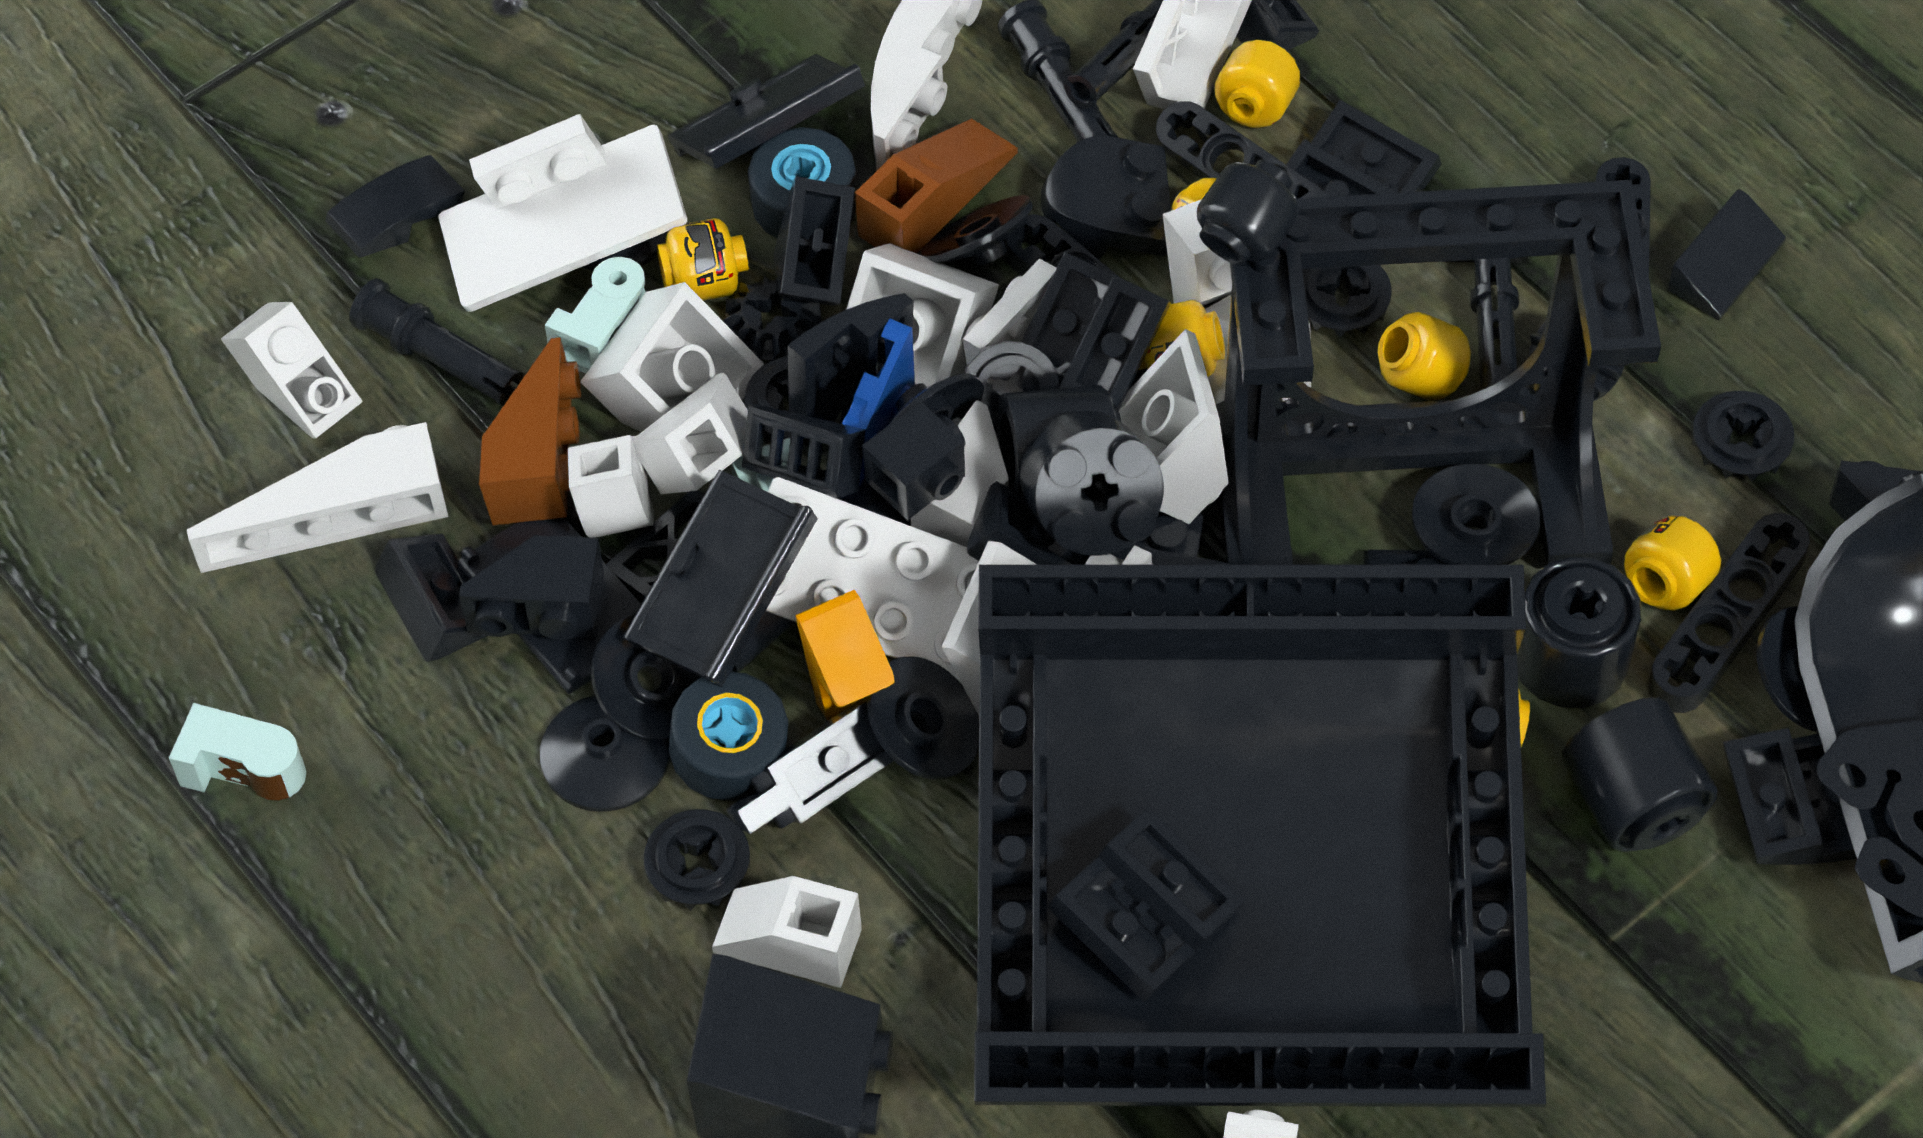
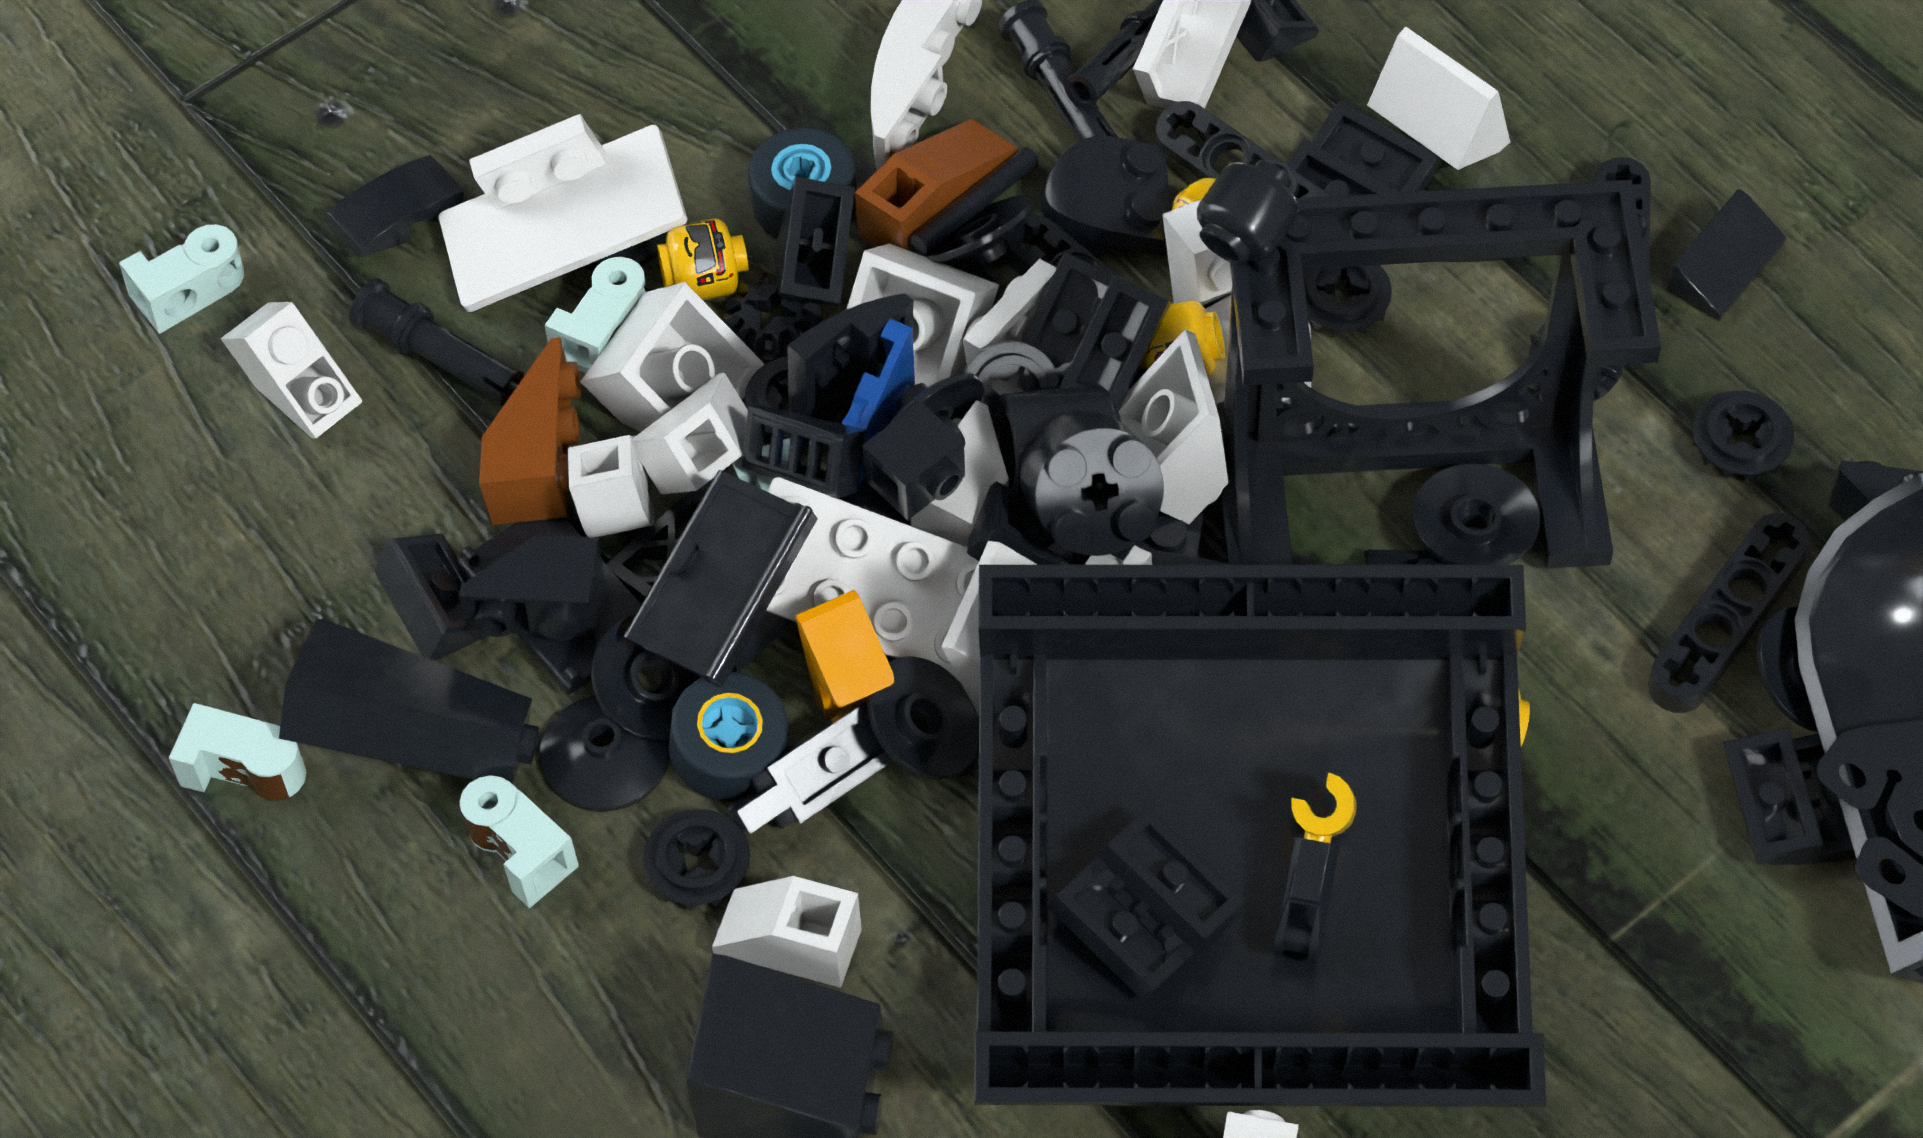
white slope [187,422,448,573] -> none
black door [668,54,865,169] -> none
yellow head [1215,40,1300,128] -> none
yellow head [1377,312,1471,401] -> none
black pin [1470,258,1519,390] -> none
black piece [1517,557,1641,708] -> none
black piece [1562,697,1717,852] -> none
yellow head [1624,515,1721,611] -> none
none -> light aqua leg [119,224,244,334]
none -> black slope [279,618,539,784]
none -> light aqua leg [460,775,579,908]
none -> black bar [908,147,1038,256]
none -> black piece [1273,772,1356,963]
none -> white slope [1367,27,1510,170]

